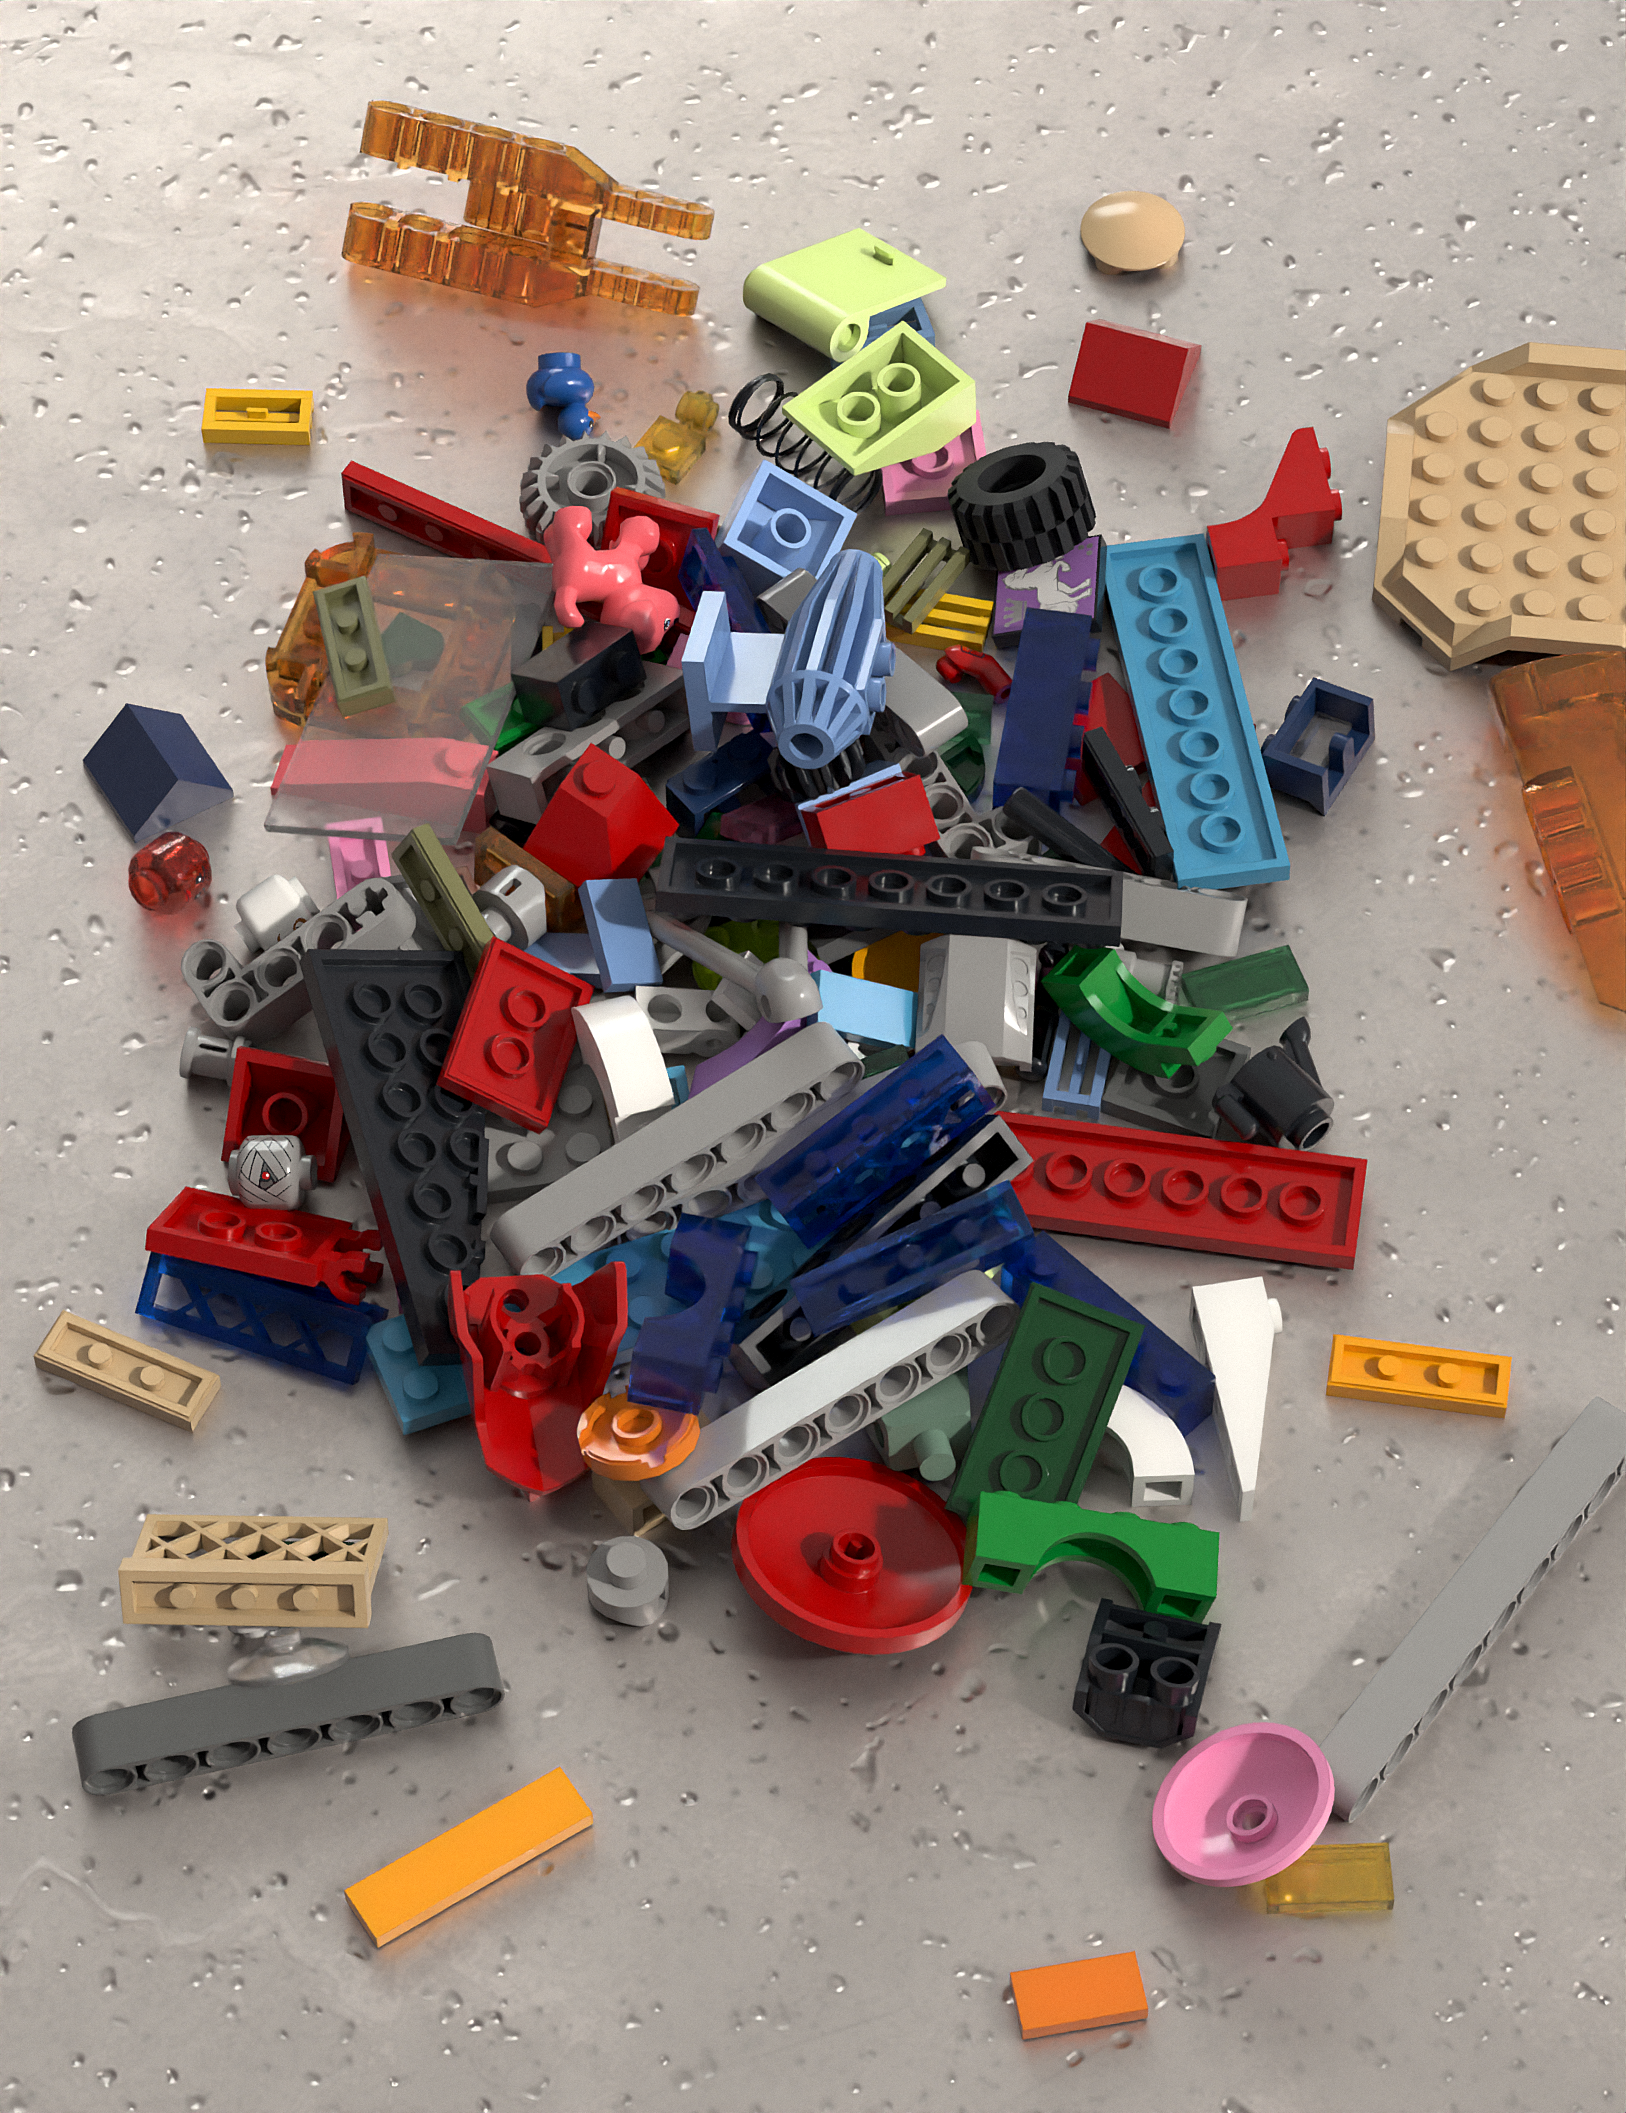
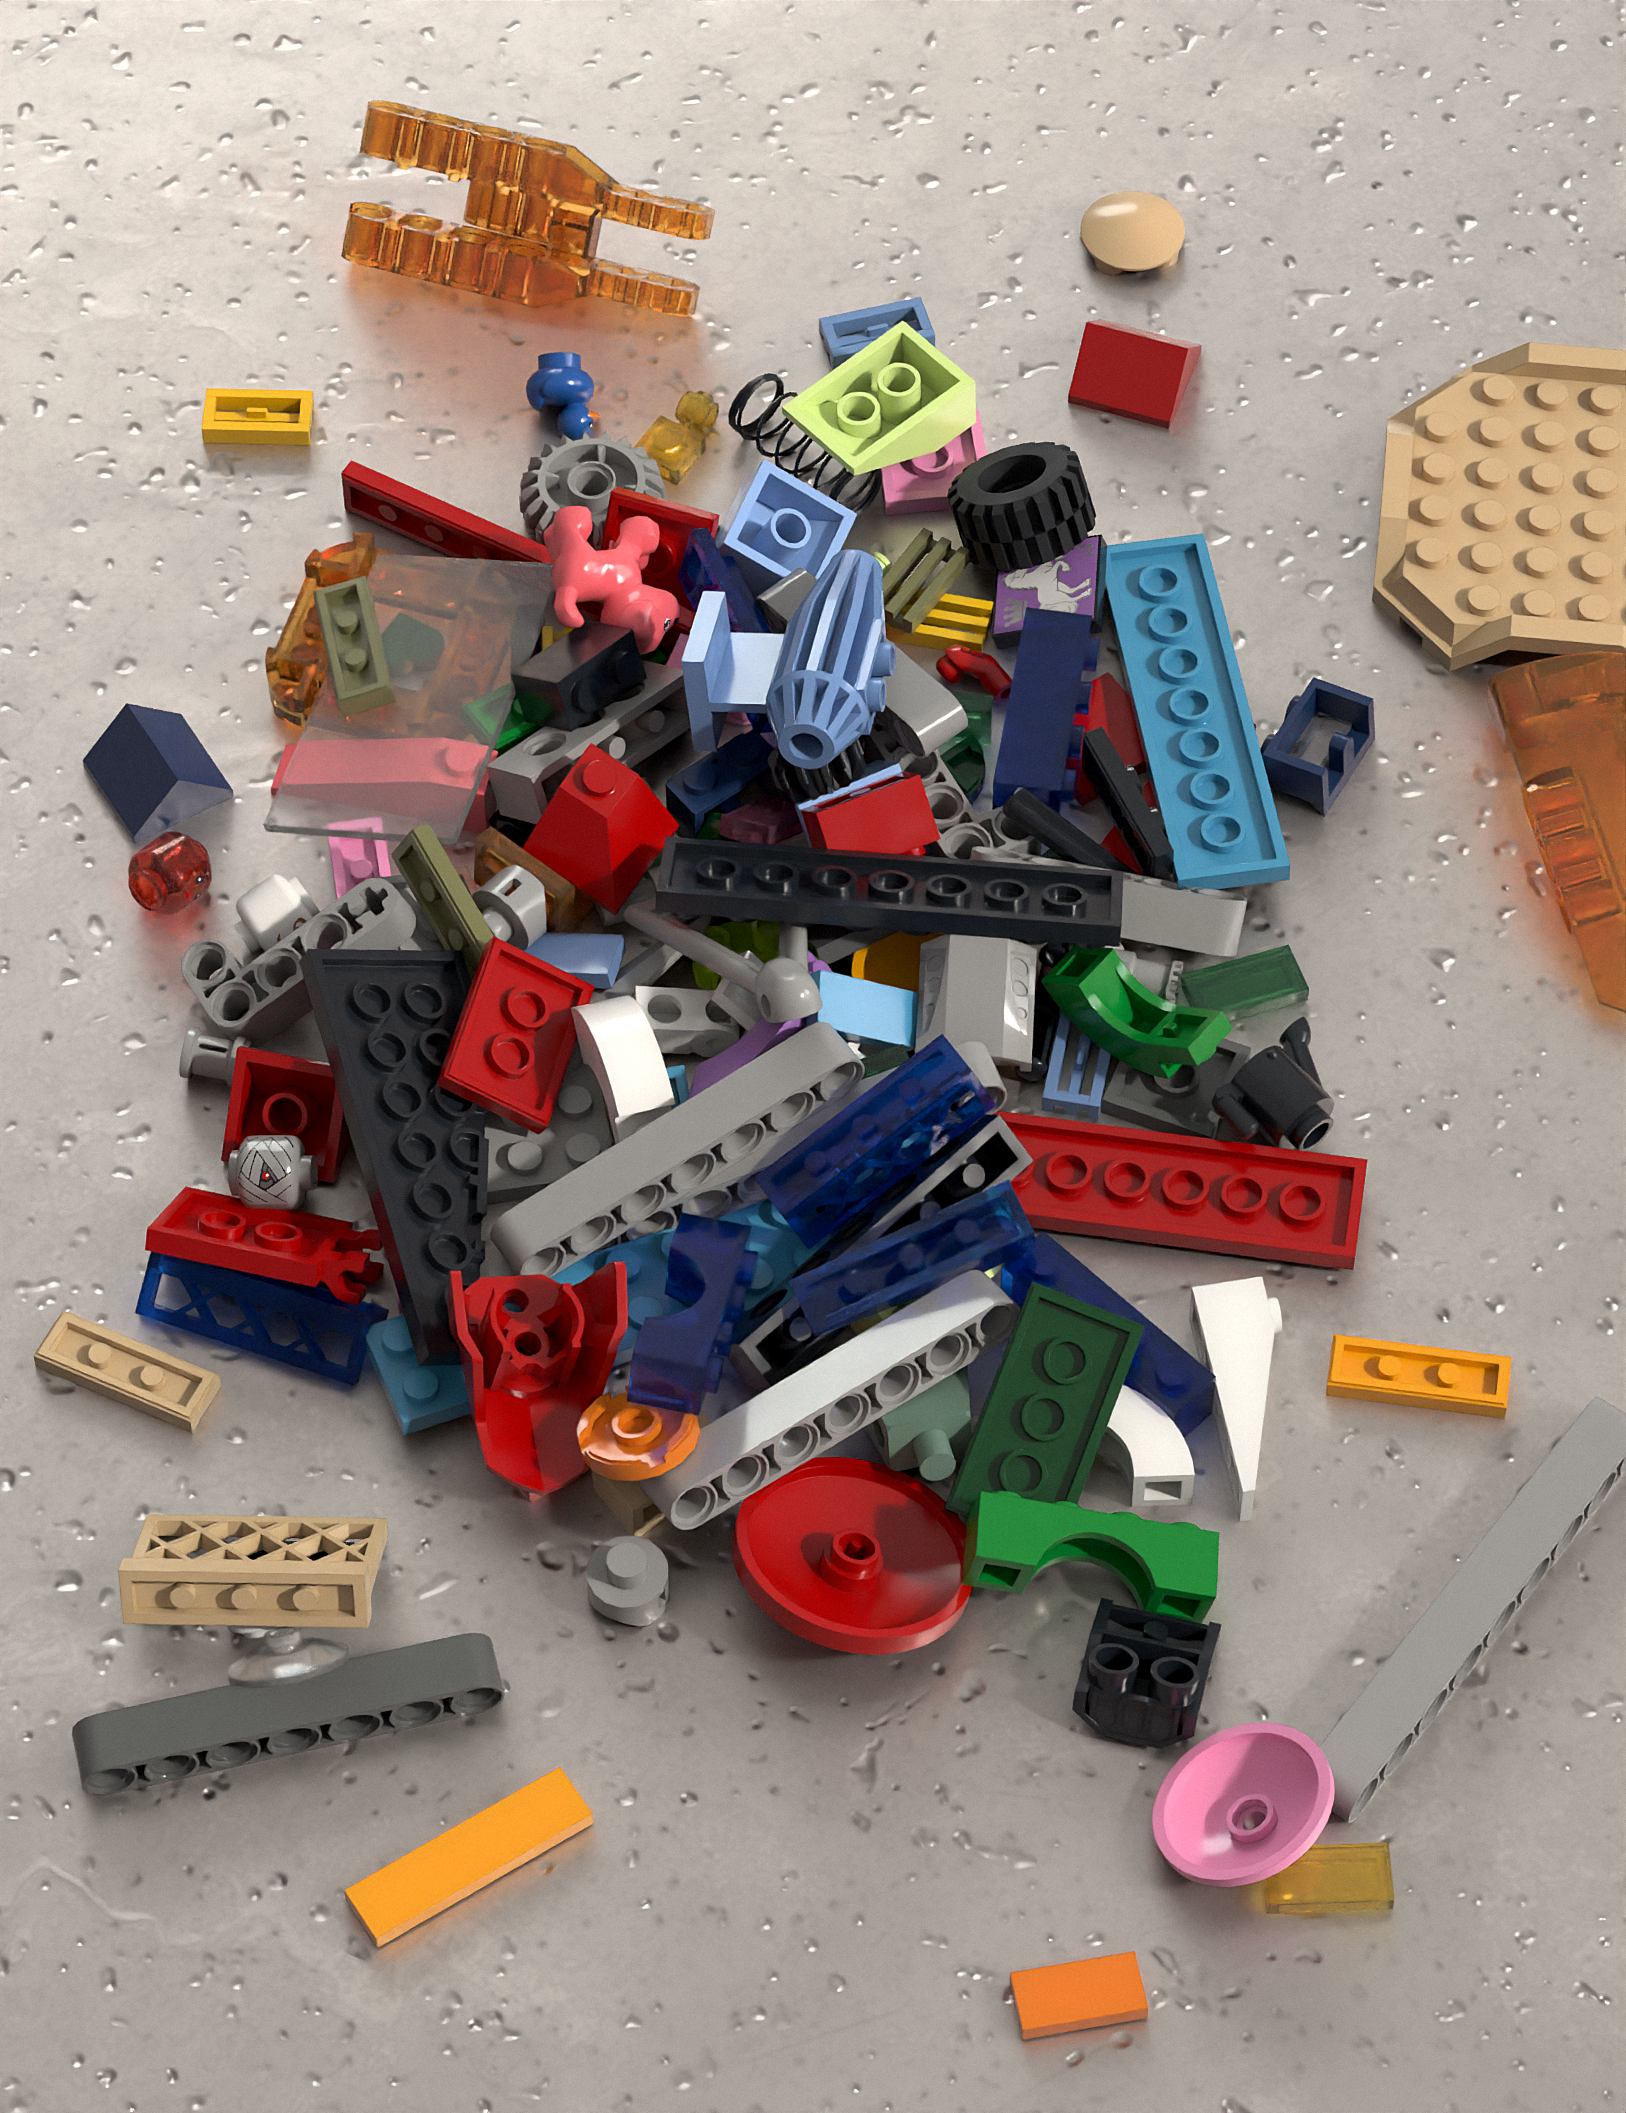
medium blue tile [578,878,663,993] -> none
yellowish green door [743,228,946,363] -> none
red arch [1206,427,1342,601] -> none

